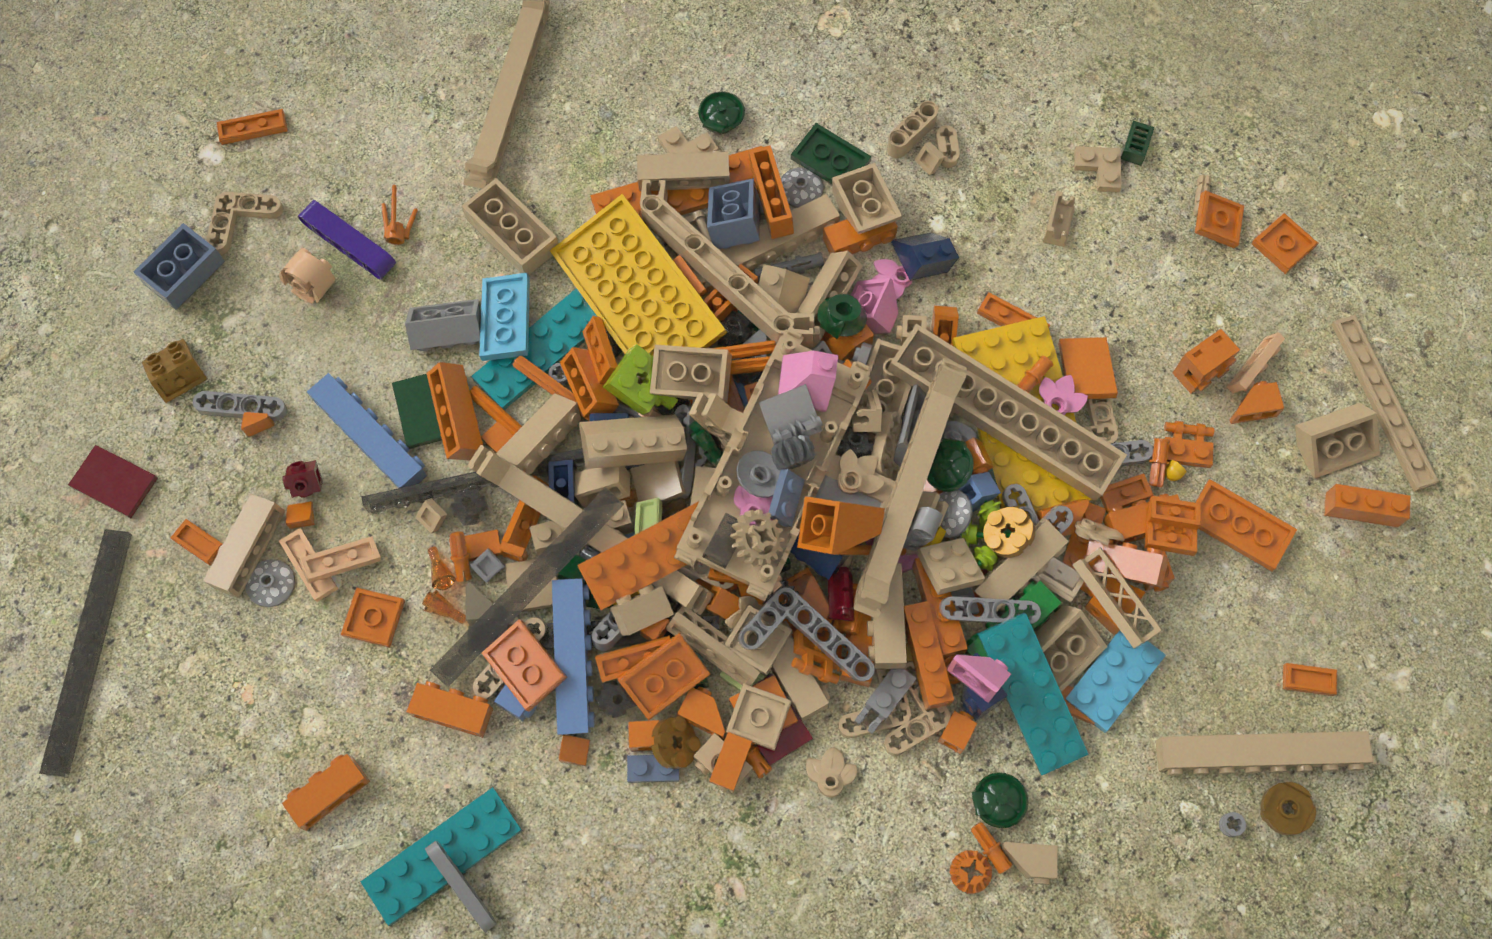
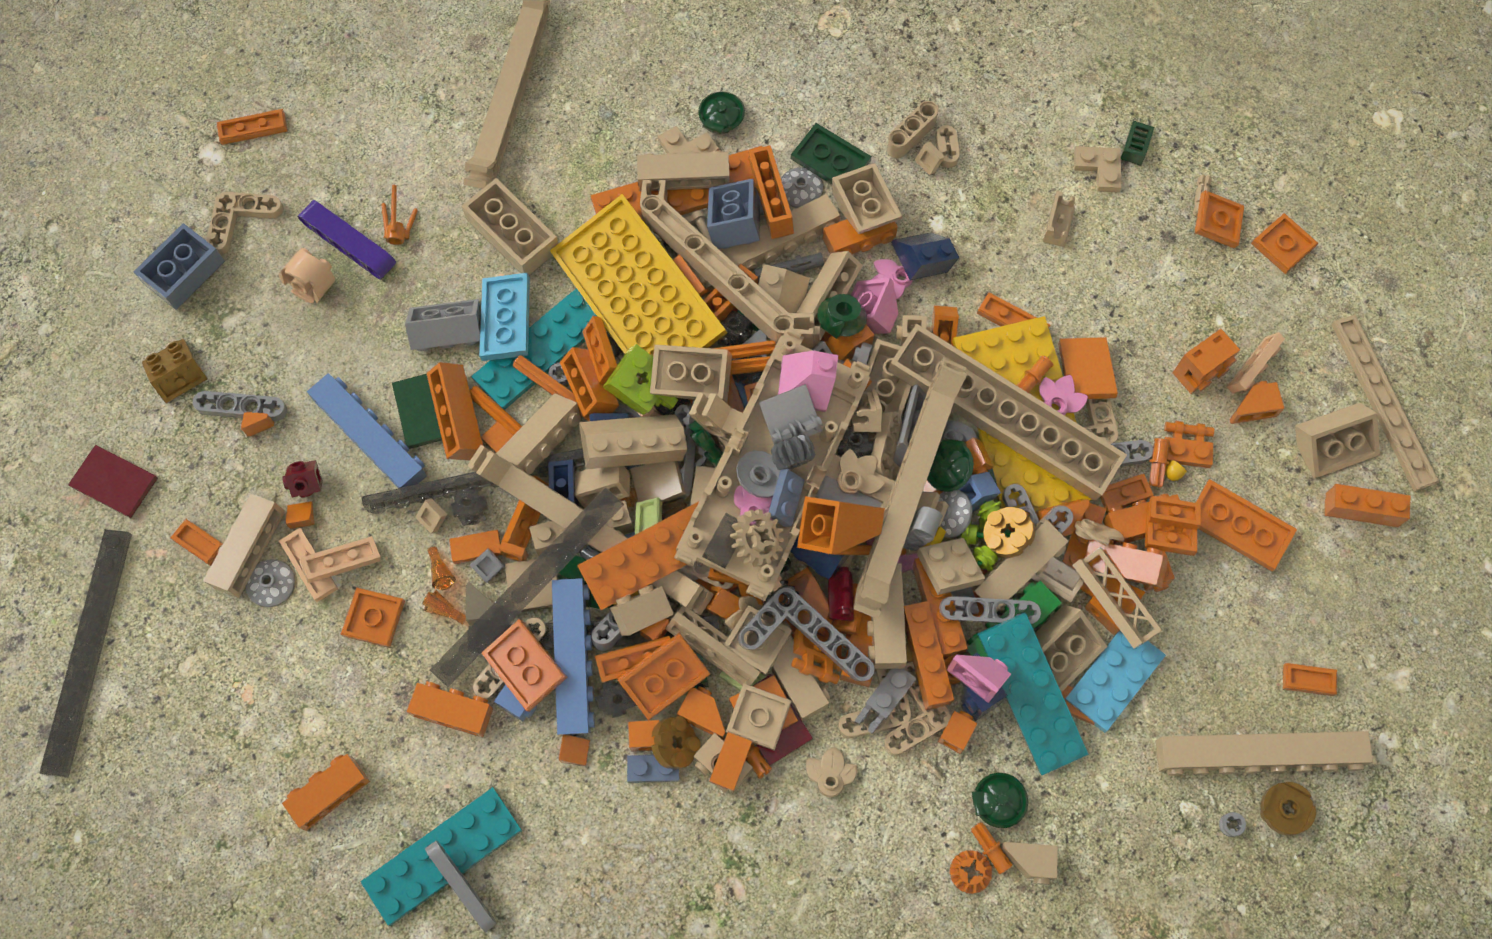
orange axle [449,531,472,582] -> none

